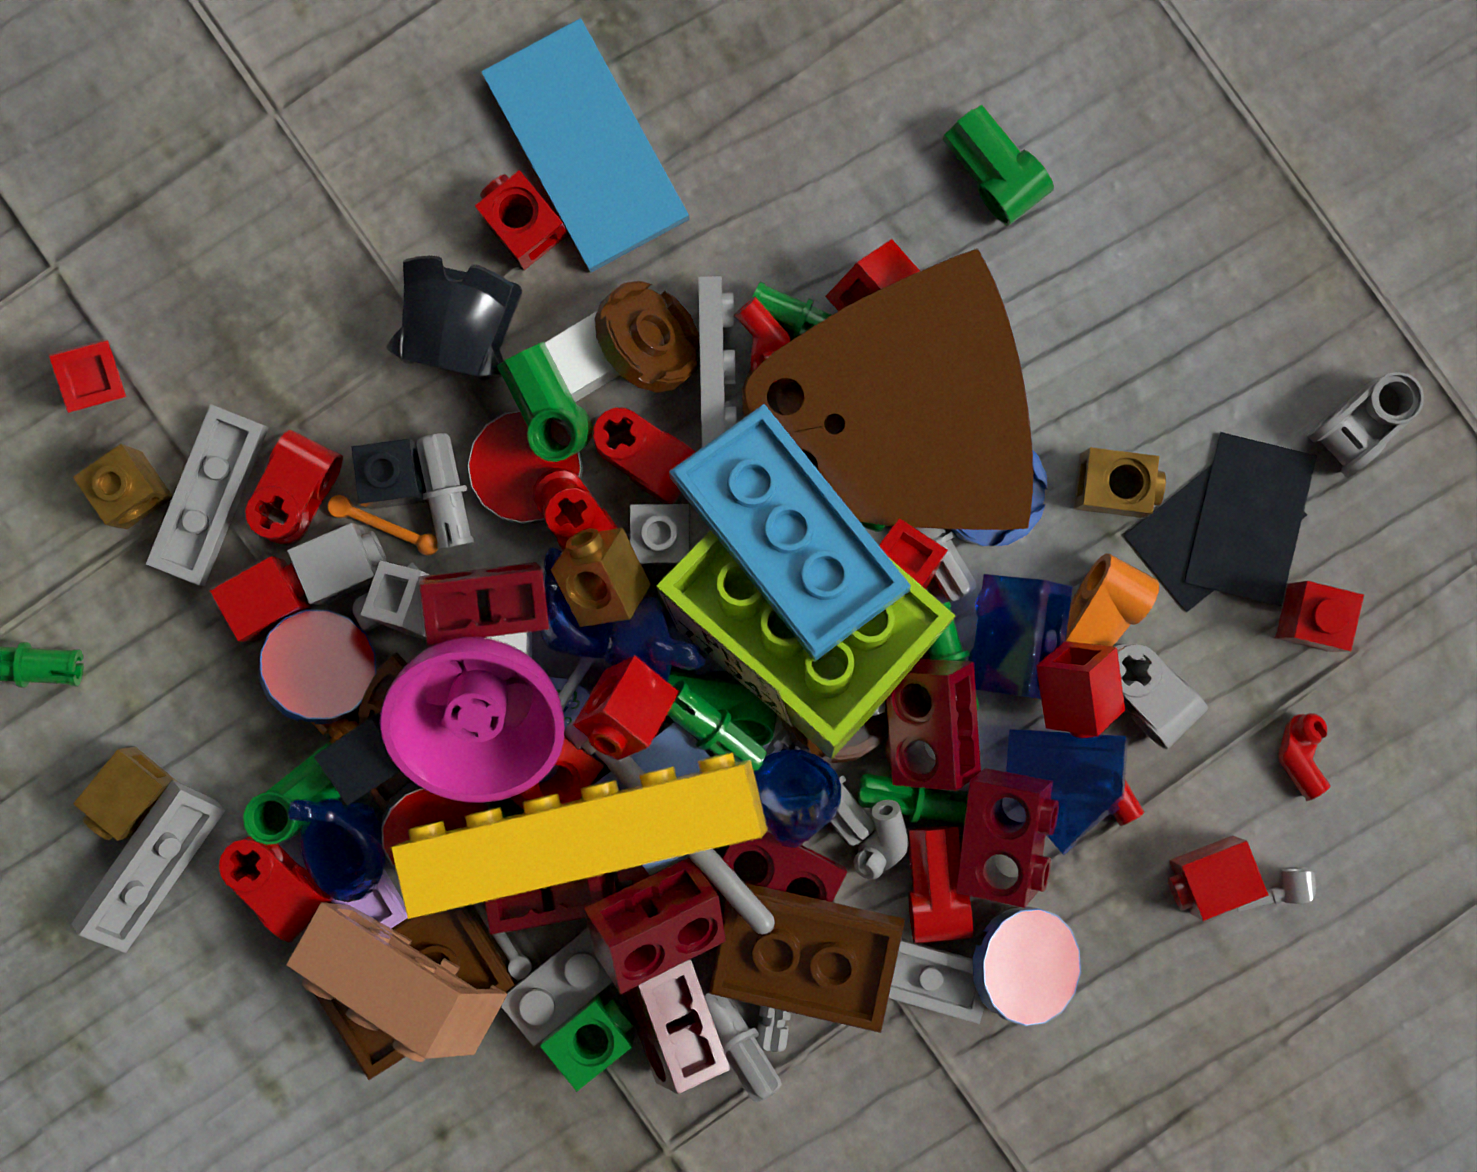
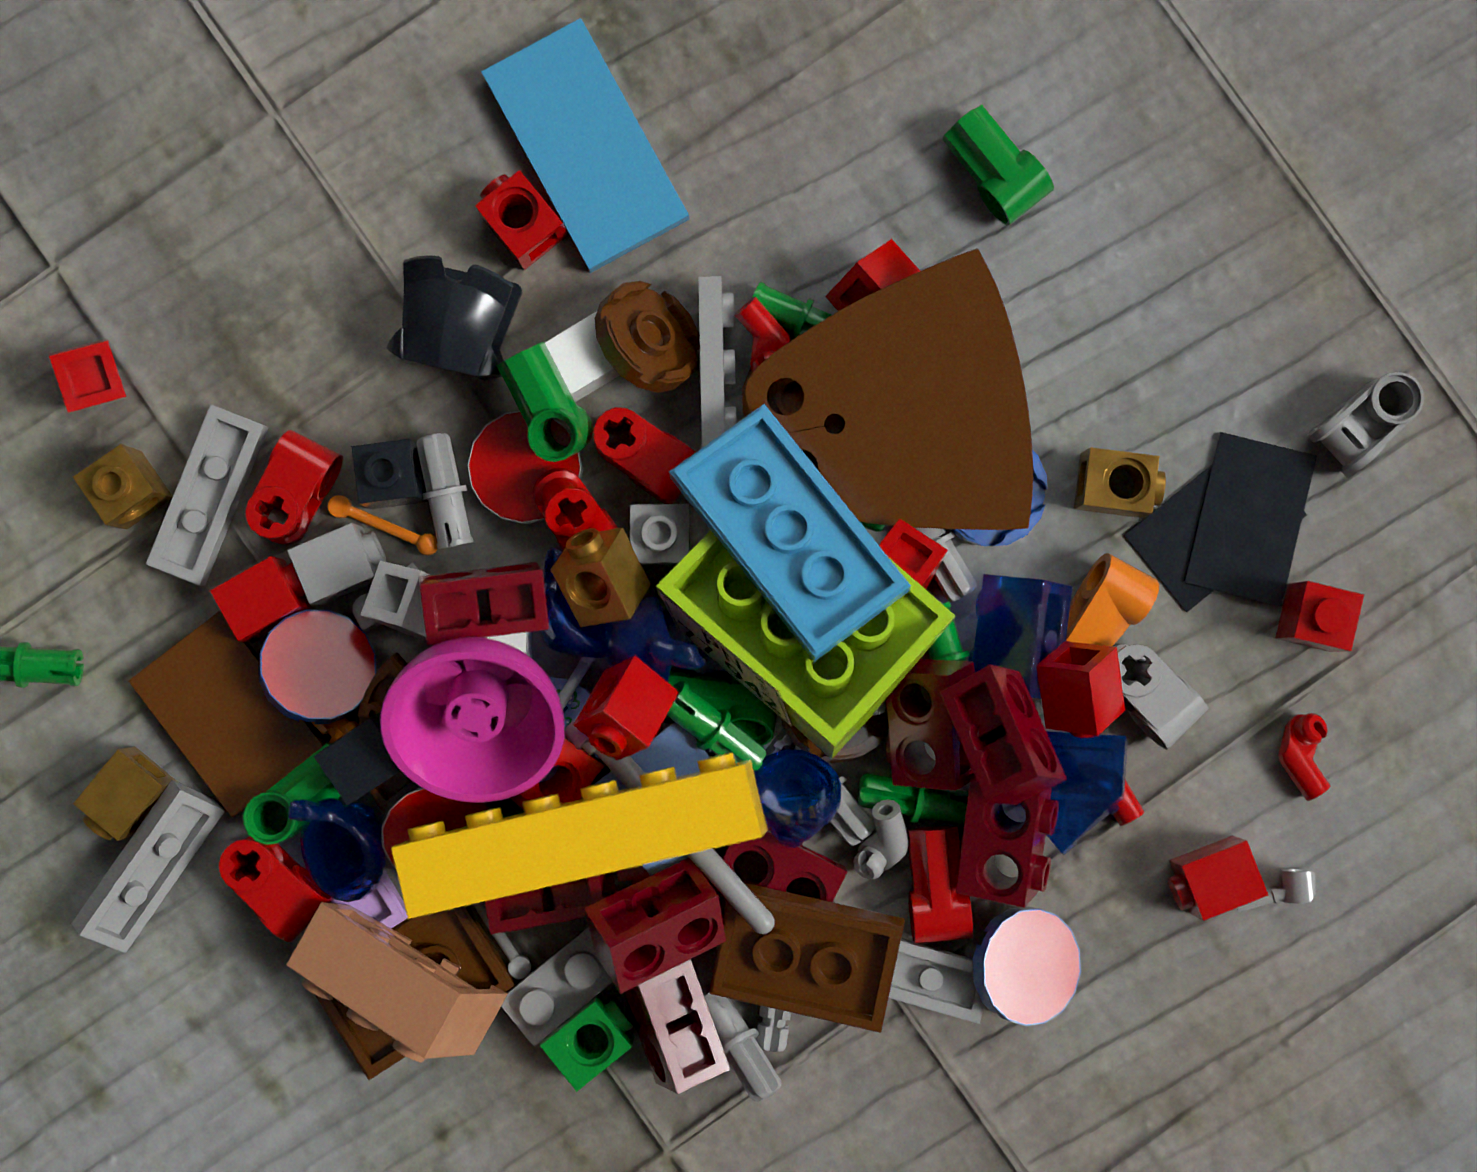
none -> reddish brown tile [128,611,326,818]
none -> dark red brick [940,665,1067,805]

